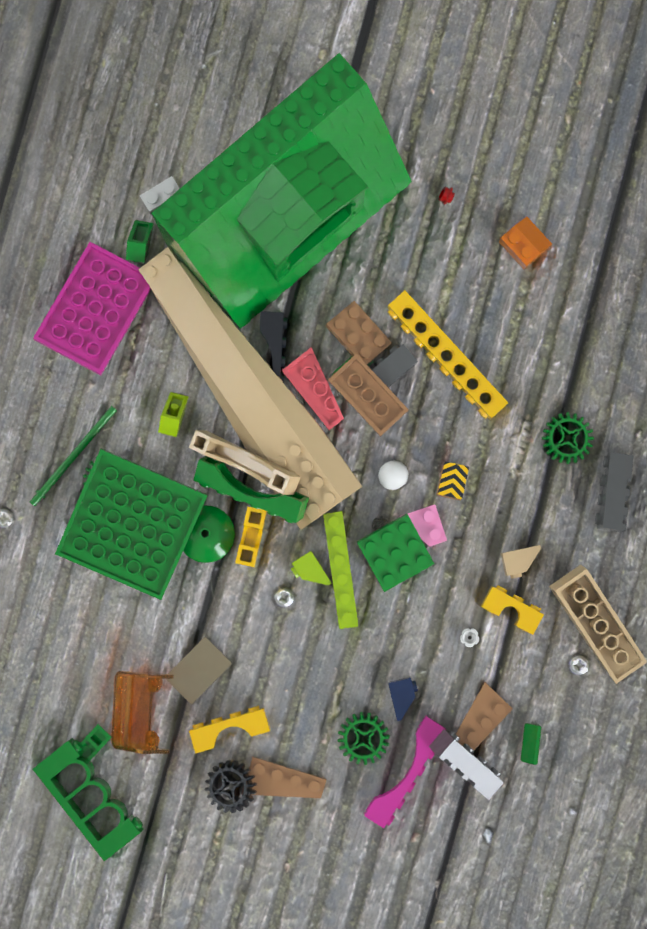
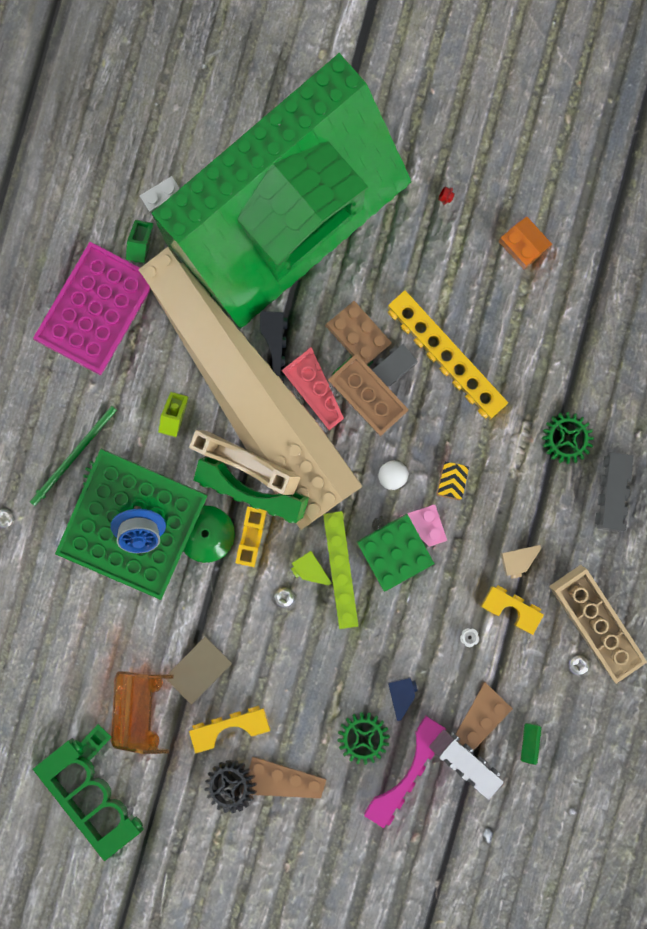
none -> blue piece [111,506,166,553]

